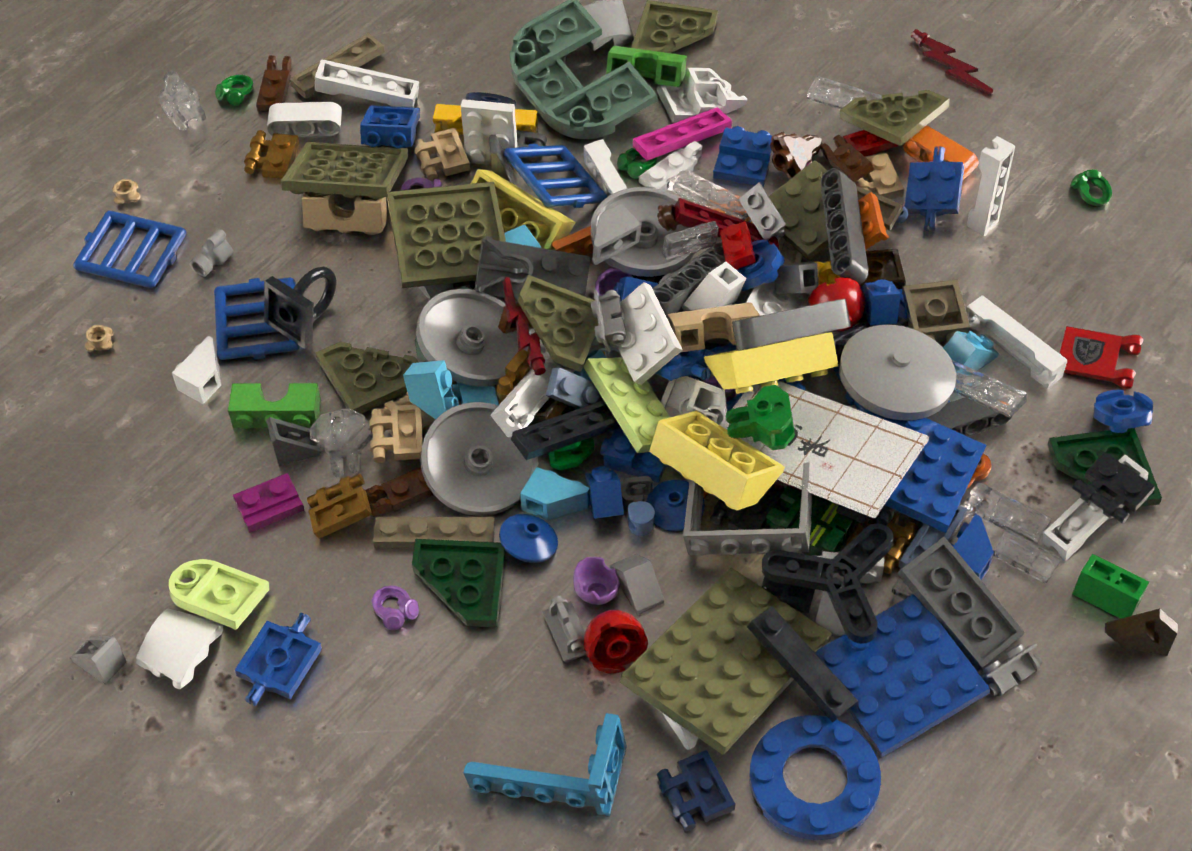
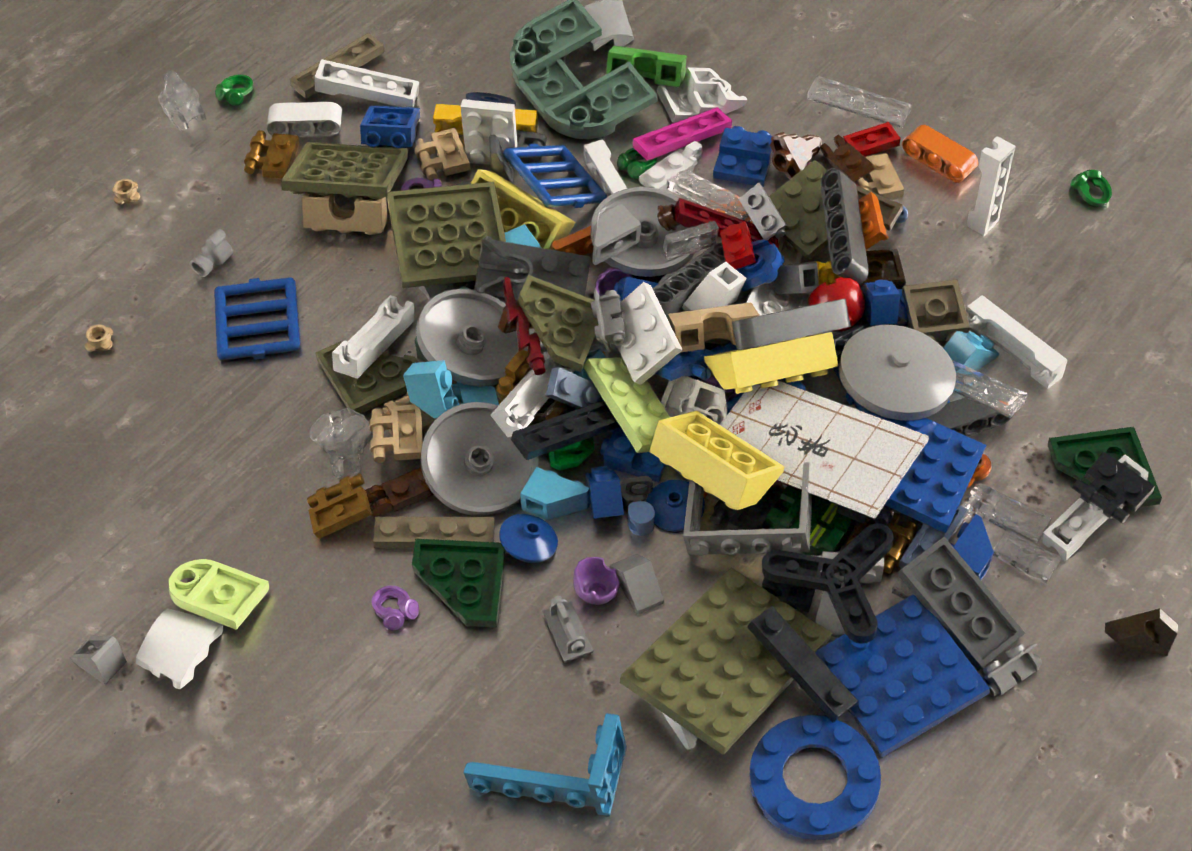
blue bar [73,211,187,288] -> none
white slope [172,336,221,404] -> none
bright green arch [228,383,321,429] -> none
magenta plate [233,473,305,533] -> none
blue plate [235,613,322,706] -> none
reddish brown hinge [256,55,291,111] -> none
black tile [264,267,336,349] -> none
dark grey slope [266,417,322,466] -> none
red cylinder [583,610,648,674] -> none
olive plate [631,0,718,53] -> none
dark blue plate [656,750,736,831] -> none
green hinge [725,385,795,450] -> none
olive plate [840,90,949,146] -> none
blue plate [904,146,964,231] -> none
dark red piece [911,29,993,95] -> none
red flag [1059,326,1143,389] -> none
green hinge [1072,554,1149,619] -> none
blue plate [1093,390,1153,433] -> none
none -> white piece [332,295,414,379]

